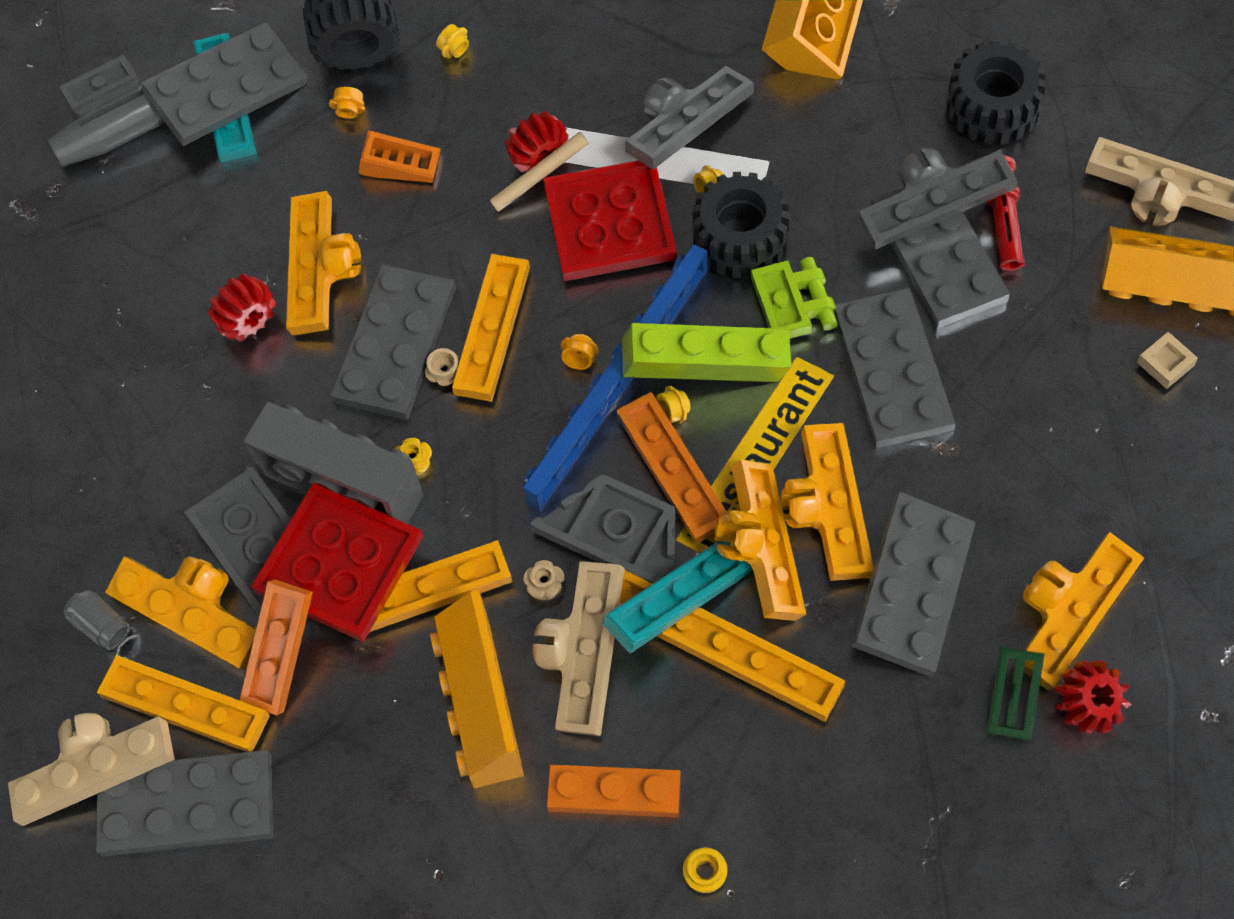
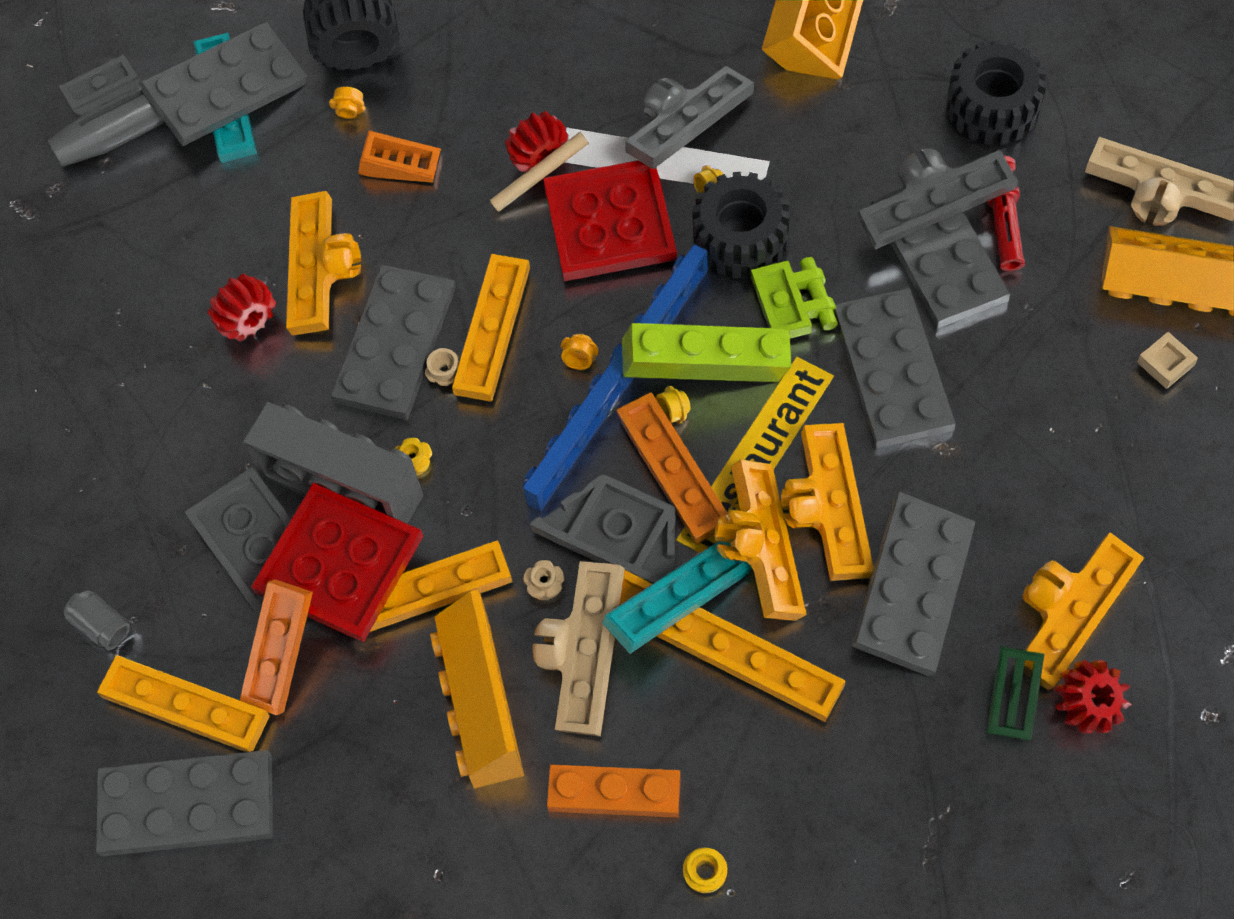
tan plate [8,713,175,826] -> none
light orange plate [105,556,257,669] -> none
yellow plate [436,24,469,59] -> none

